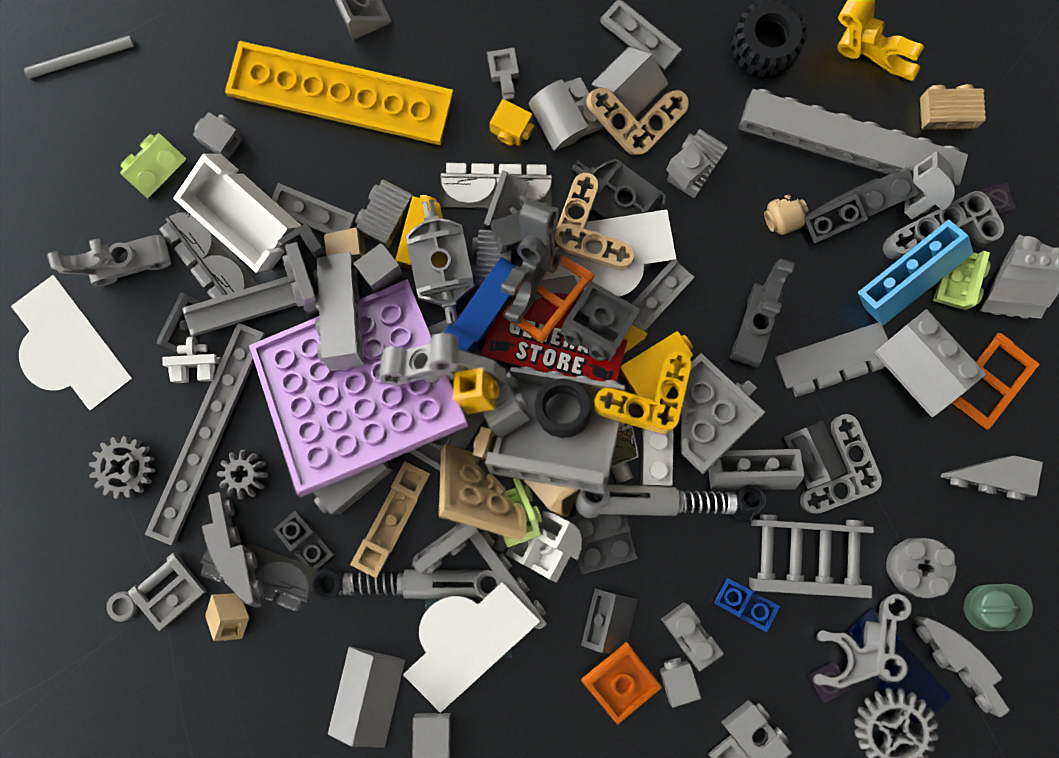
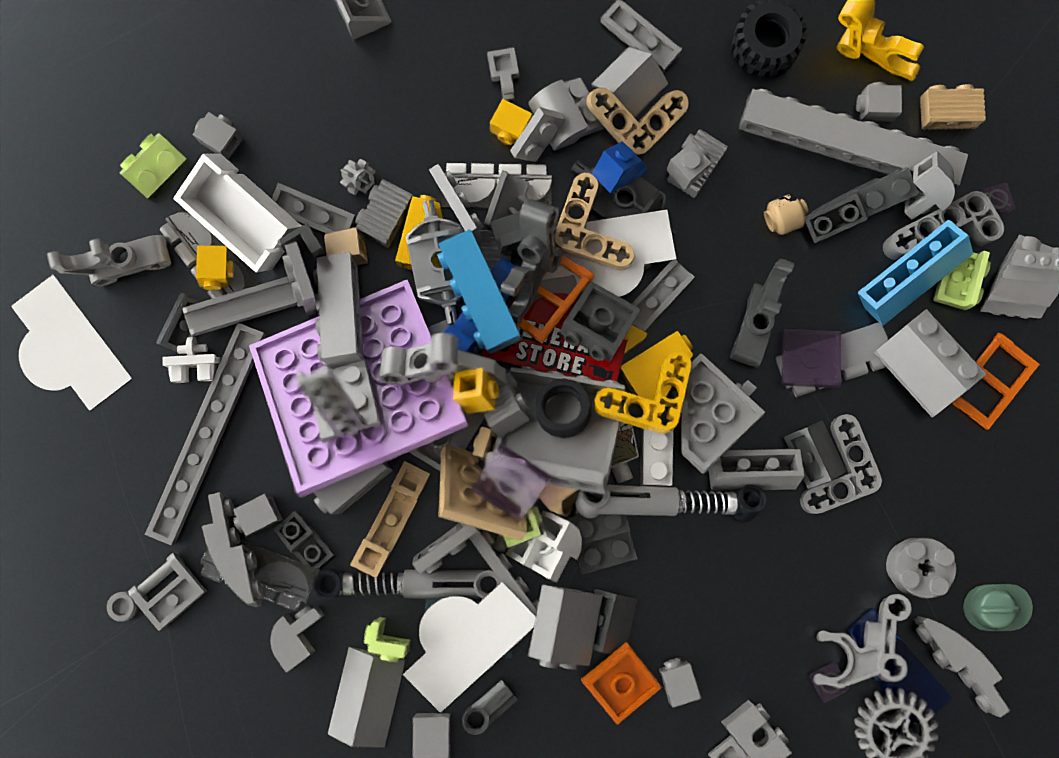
light grey bar [24,36,134,79] -> none
light grey gear [89,436,155,499] -> none
tan panel [205,593,249,641] -> none
light grey gear [217,450,268,499] -> none
yellow plate [225,41,454,145] -> none
light grey panel [353,244,405,293] -> none
light grey brick [661,602,723,671] -> none
blue slope [714,578,780,632] -> none
light grey fence [749,514,874,598] -> none
light grey slope [941,456,1043,501] -> none
none -> yellow brick [196,245,234,291]
none -> light grey brick [233,494,283,536]
none -> light grey brick [271,605,326,672]
none -> light grey bracket [295,360,381,444]
none -> light grey gear [340,159,376,195]
none -> yellowish green bracket [364,617,411,662]
none -> plate [429,164,485,244]
none -> dark azure brick [437,229,522,354]
none -> dark grey piece [463,679,518,735]
none -> clear purple tile [470,443,552,522]
none -> light grey plate [510,107,565,162]
none -> light grey brick [529,585,603,670]
none -> blue slope [592,141,648,193]
none -> clear purple tile [782,329,841,388]
none -> light grey brick [856,82,902,122]

